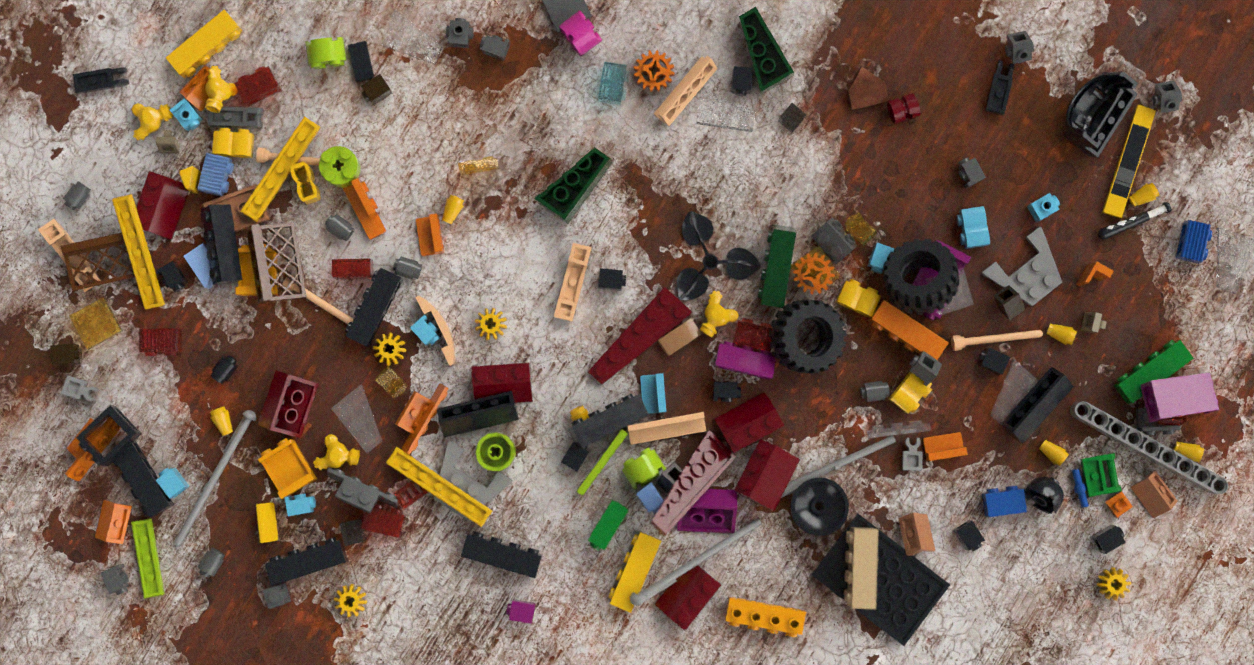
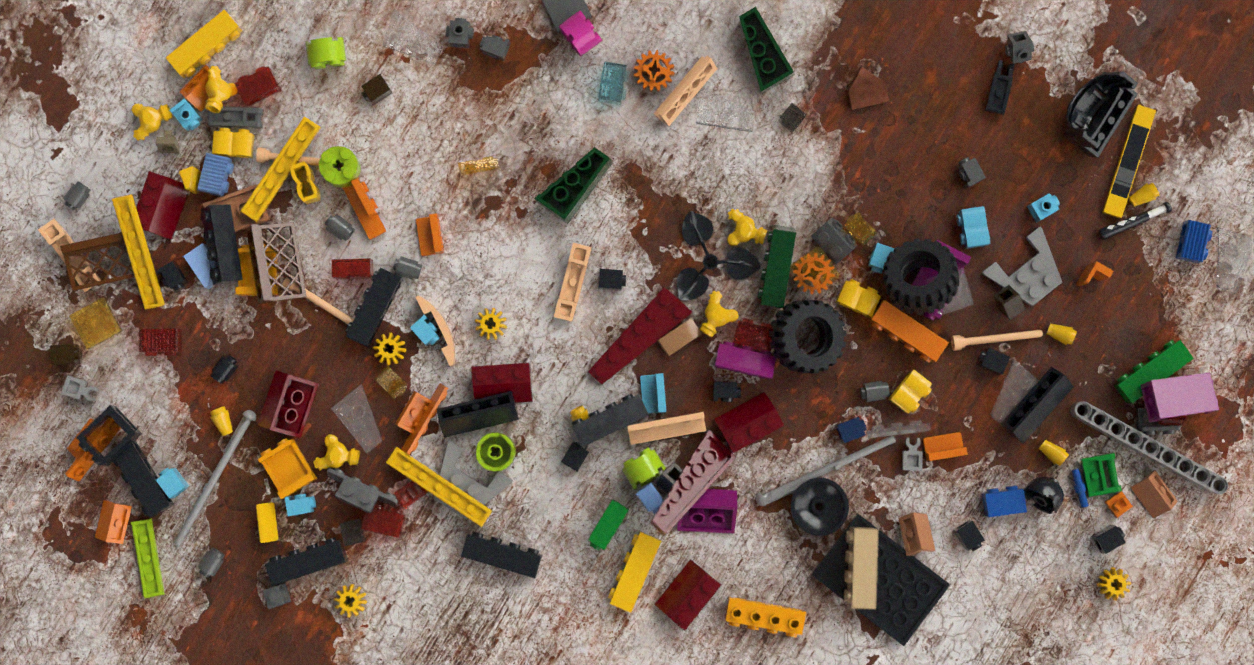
black hinge [73,67,129,94] -> none
dark grey brick [101,564,129,595] -> none
black tile [348,41,375,83] -> none
yellow cone [442,194,464,224] -> none
magenta brick [506,599,536,624] -> none
lime tile [576,429,628,495] -> none
light grey bar [630,518,762,606] -> none
black brick [731,66,753,96] -> none
dark red slope [734,439,800,511] -> none
dark red wheel [887,93,921,124] -> none
dark grey brick [909,351,942,386] -> none
dark tan tile [1081,312,1107,333] -> none
dark grey brick [1152,81,1182,113] -> none
yellow cone [1173,442,1204,463] -> none
none -> yellow animal [727,209,767,246]
none -> dark blue brick [835,417,867,443]

